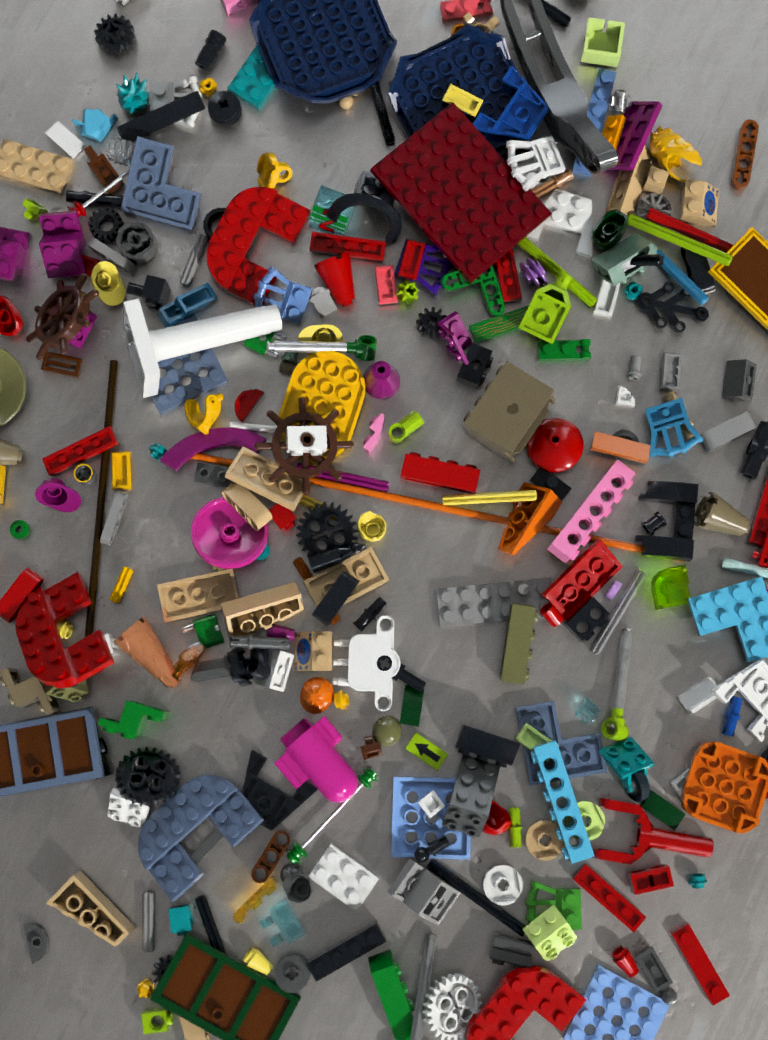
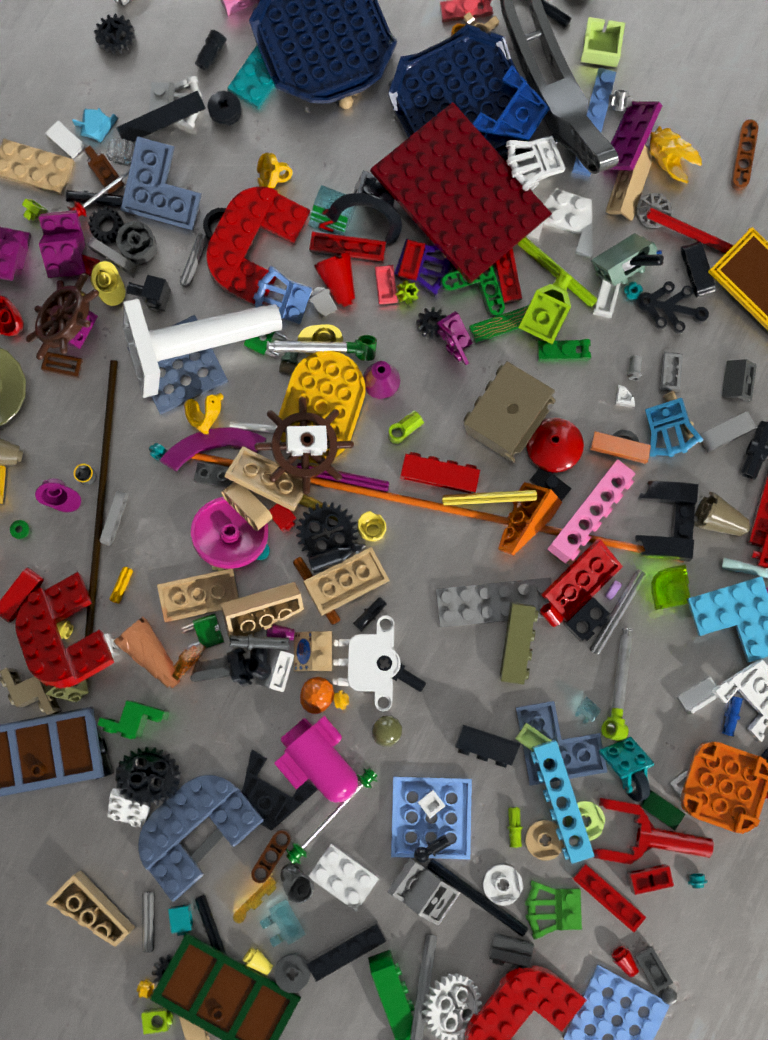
dark grey plate [23,923,49,964] -> none
red plate [42,426,119,477] -> none
yellow tile [111,451,131,490] -> none
teal hair [116,72,149,114] -> none
dark azure slope [157,283,218,328] -> none
yellow plate [199,78,217,96] -> none
red tile [234,389,264,423] -> none
black beam [312,570,360,626] -> none
reddish brown tile [360,735,383,760] -> none
bright pink slope [363,413,385,454] -> none
black piece [369,81,396,146] -> none
dark green slope [399,685,424,727] -> none
lime tile [405,733,448,771] -> none
light yellow tile [442,84,484,117] -> none
dark grey bracket [442,754,500,837] -> none
black brick [456,342,494,389] -> none
red hair [482,800,512,835] -> none
medium lavender piece [519,258,548,289] -> none
yellowish green bracket [522,905,577,961] -> none
medium nougat axle [532,168,574,198] -> none
dark green piece [592,209,629,251] -> none
light orange plate [602,114,626,151] -> none
lime axle [628,214,733,266] -> none
black bush [641,512,667,536] -> none
tan brick [642,166,669,195] -> none
dark azure axle [656,250,709,305] -> none
red plate [671,923,730,1006] -> none
tan slope [679,179,719,227] -> none

